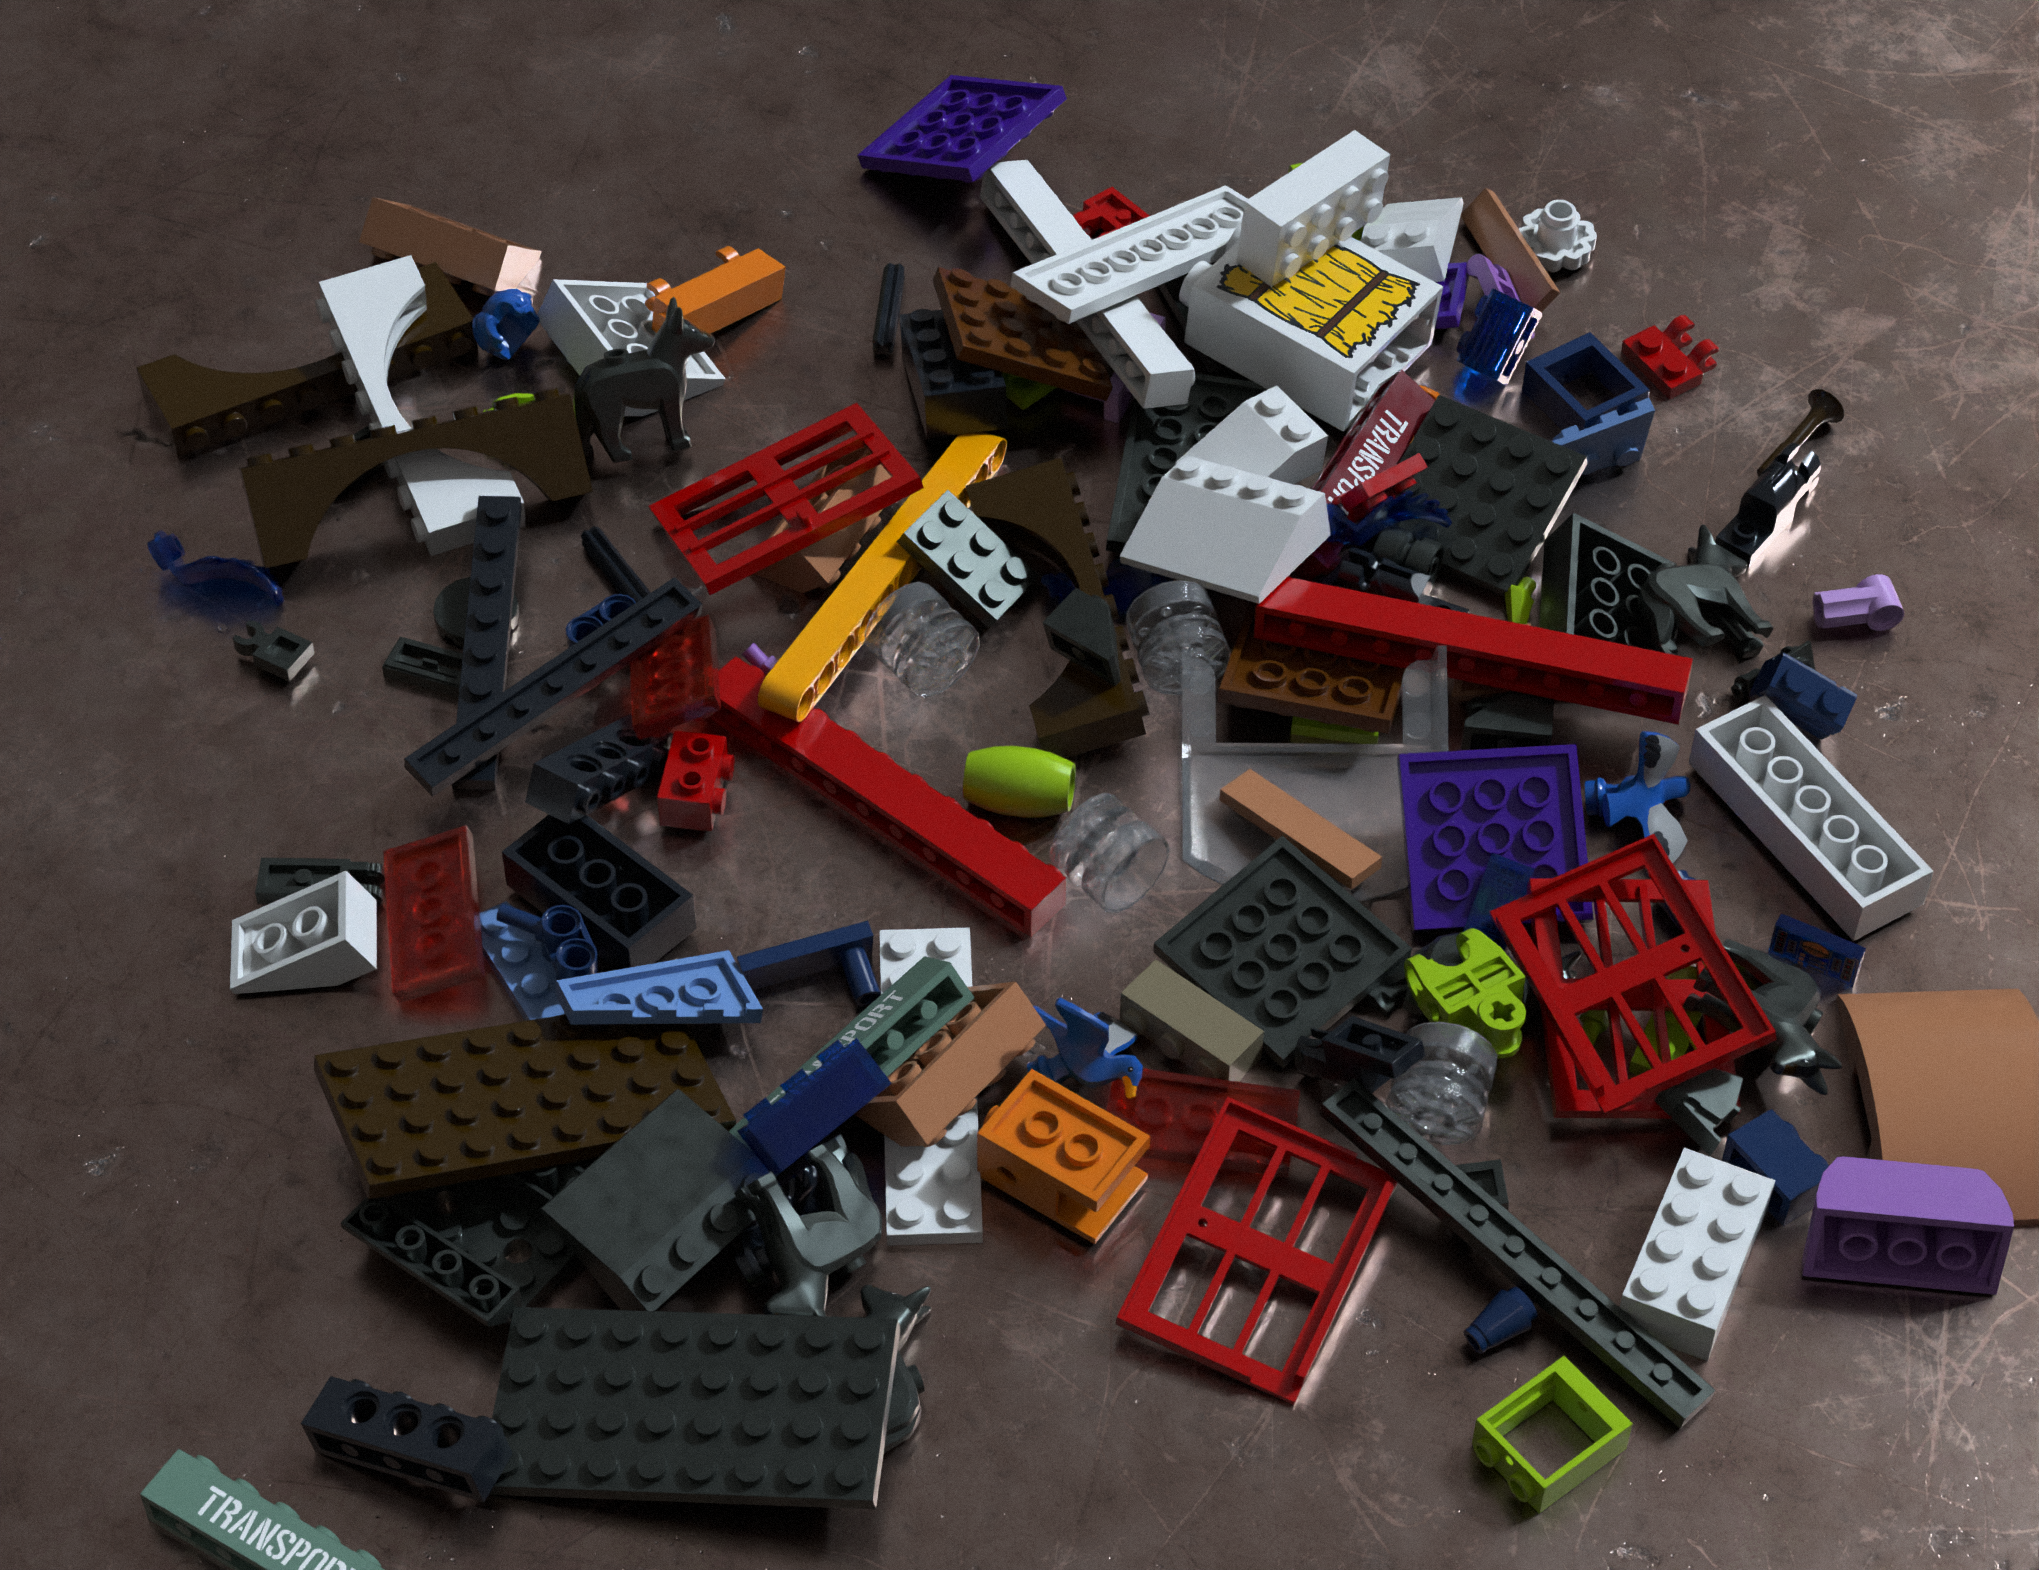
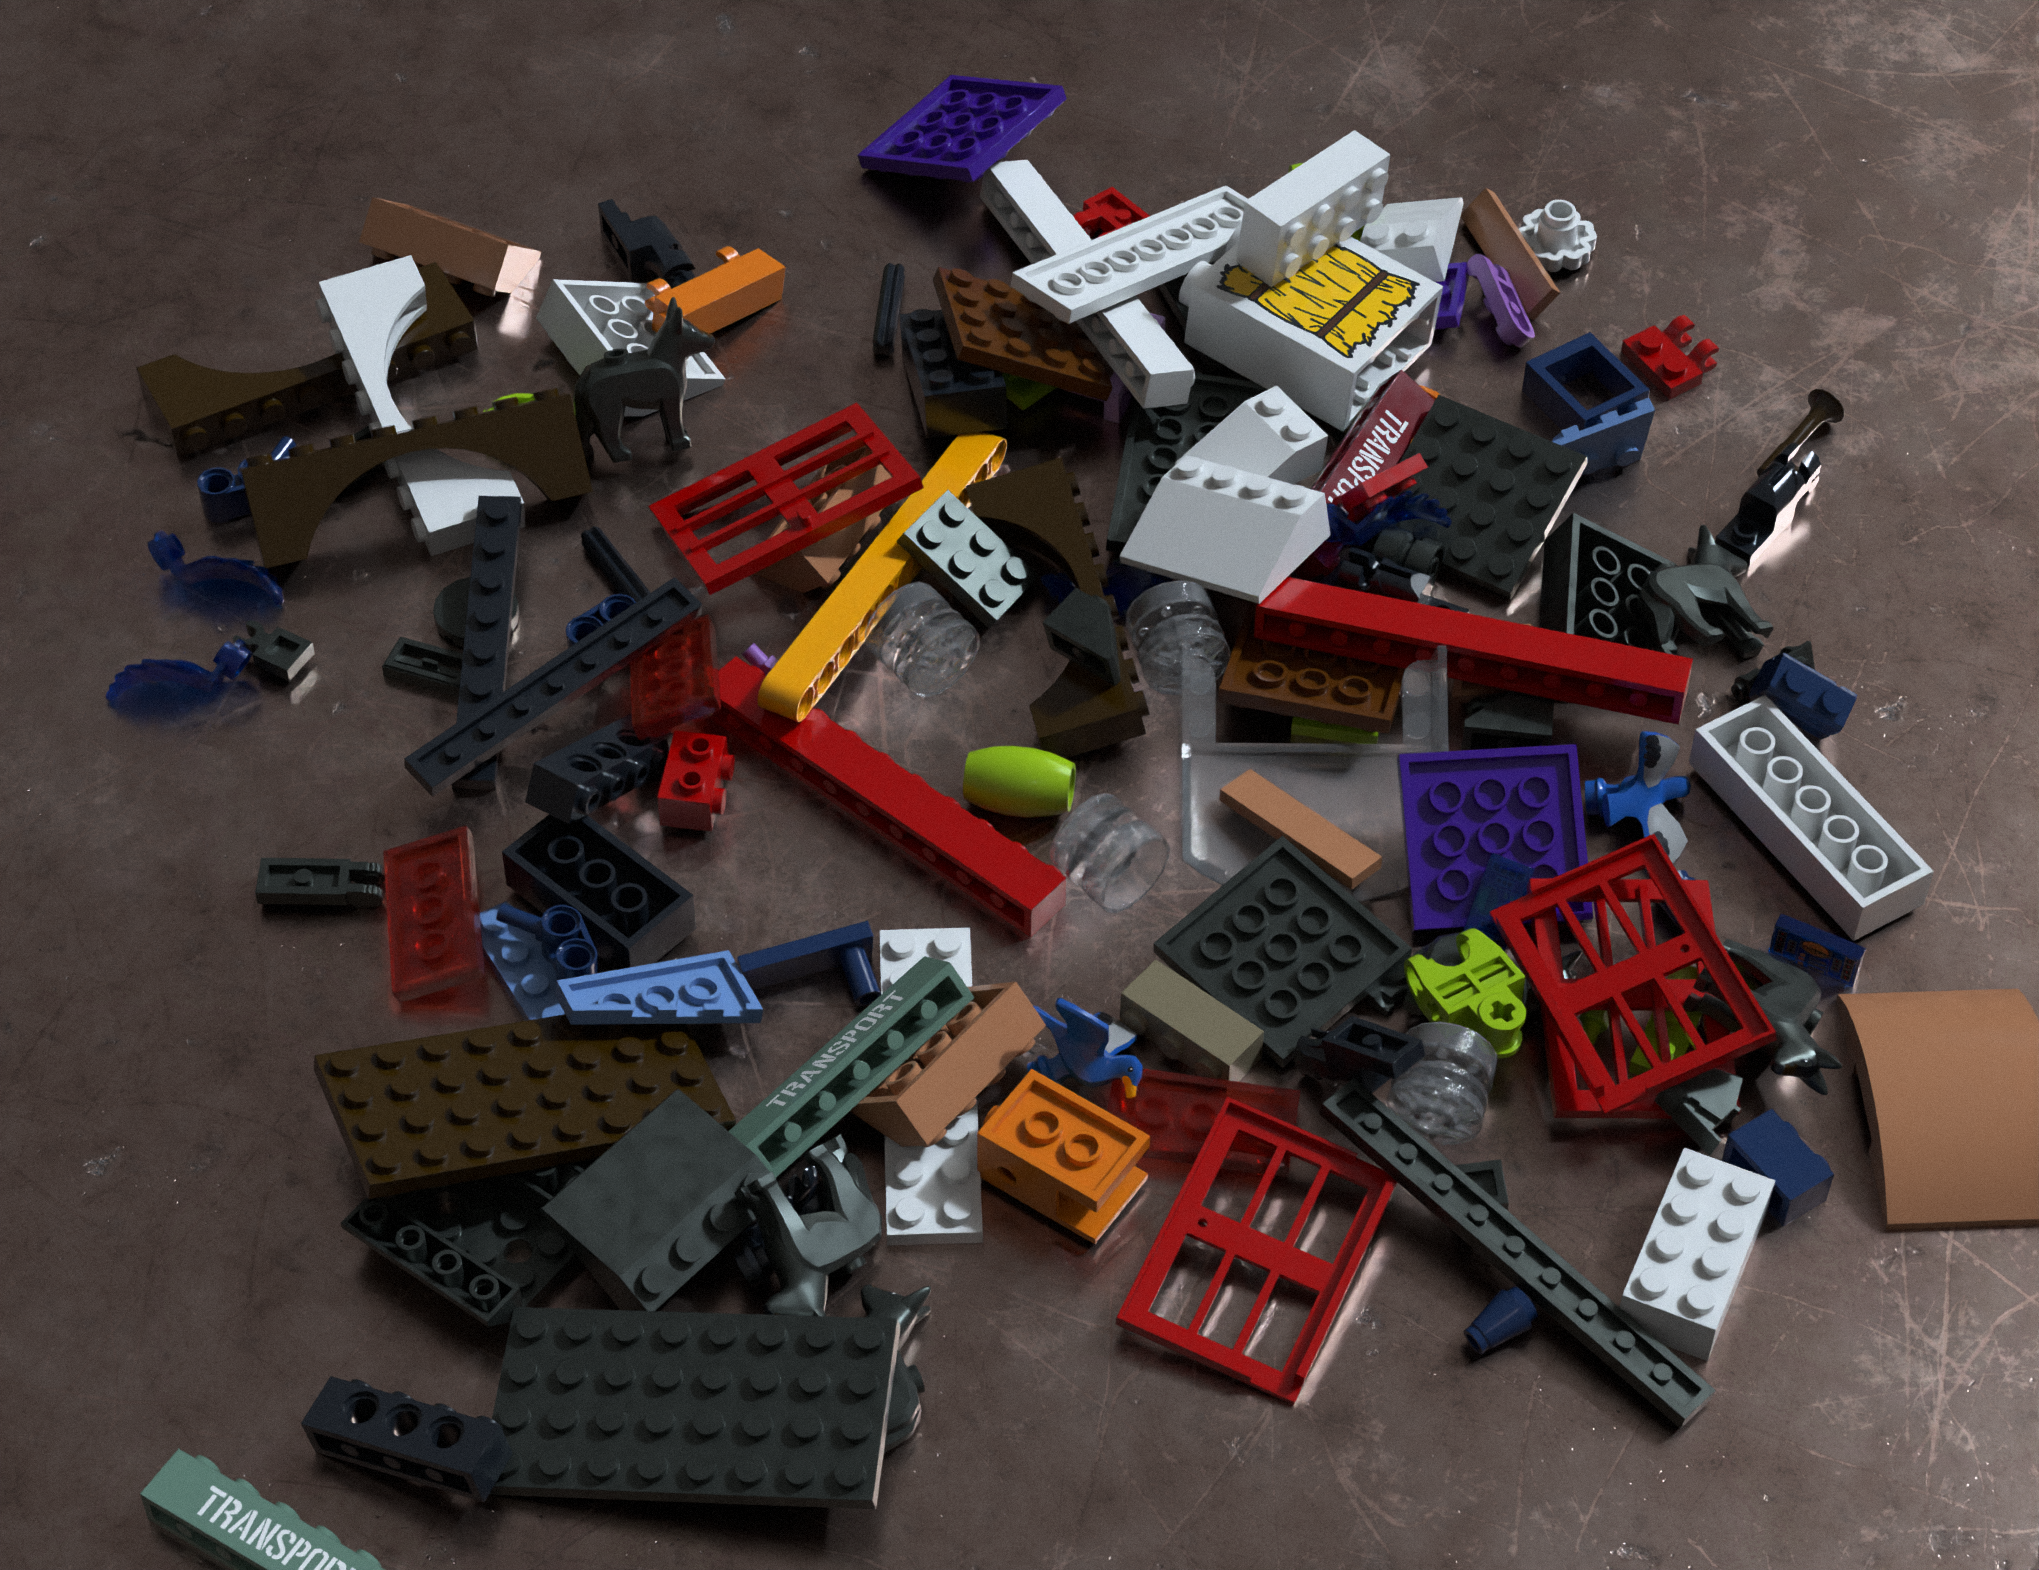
white slope [230,871,377,994] -> none
blue hair [472,289,540,360] -> none
clear blue brick [737,1038,892,1175] -> none
clear blue brick [1456,288,1542,385] -> none
lime window [1472,1356,1633,1514] -> none
lime bar [1505,577,1537,624] -> none
medium lavender windscreen [1802,1156,2014,1295] -> none
lavender piece [1812,574,1904,631] -> none
none -> clear blue plant [106,639,252,702]
none -> dark blue beam [197,436,296,523]
none -> black plate [598,199,696,289]

